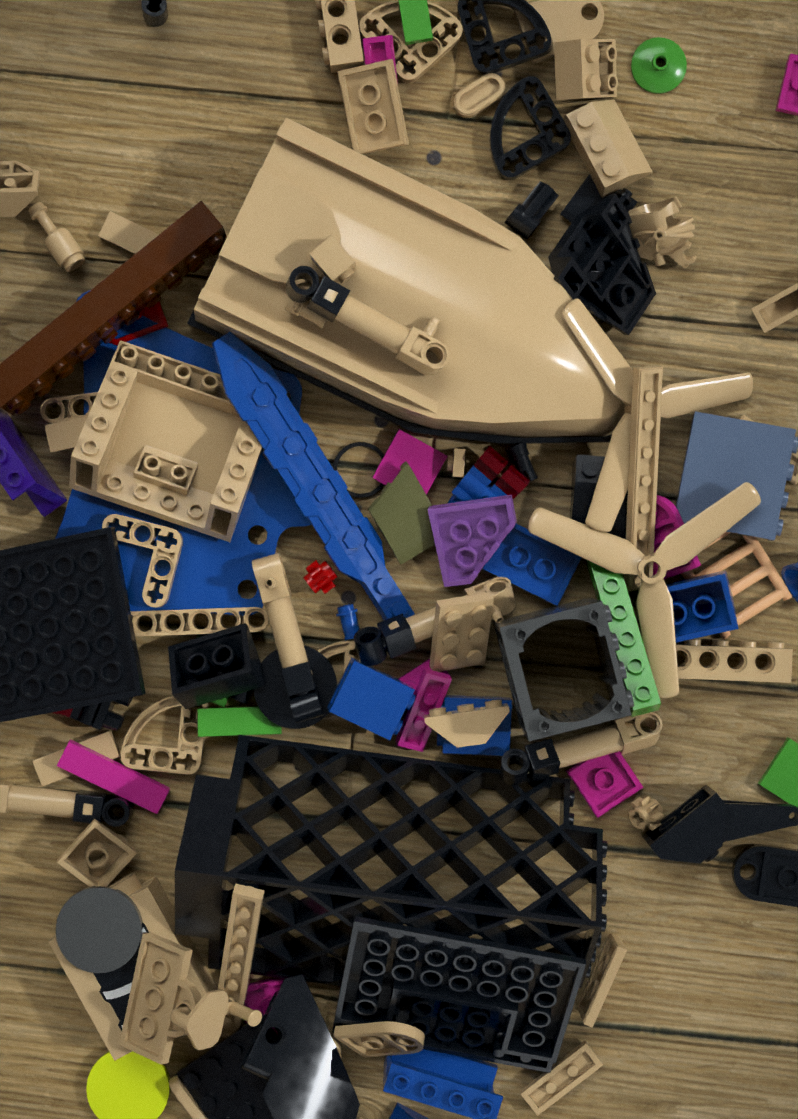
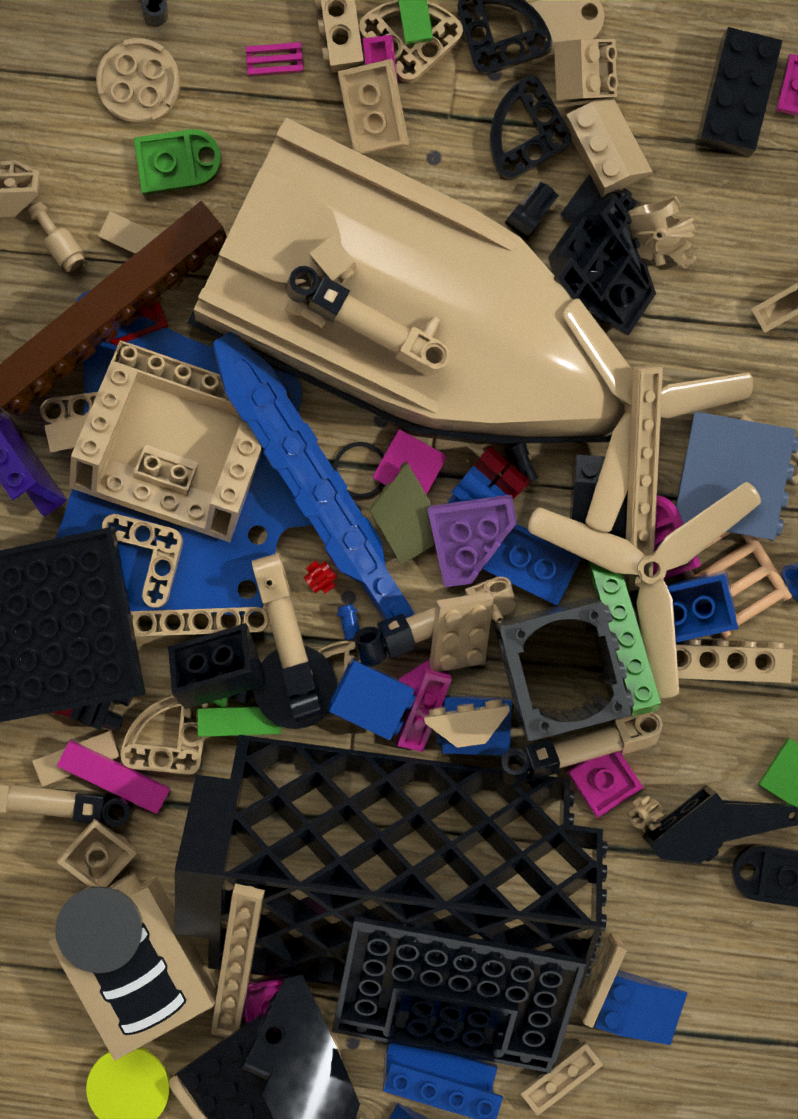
tan plate [119,933,262,1065] -> none
tan tile [333,1021,425,1058] -> none
tan plate [447,448,466,478] -> none
tan tile [454,73,505,118] -> none
bright green dish [631,37,687,94] -> none
none -> tan tile [96,38,181,124]
none -> bright green tile [134,129,222,195]
none -> dark pink tile [245,42,304,77]
none -> blue slope [594,970,687,1045]
none -> black brick [695,27,783,158]

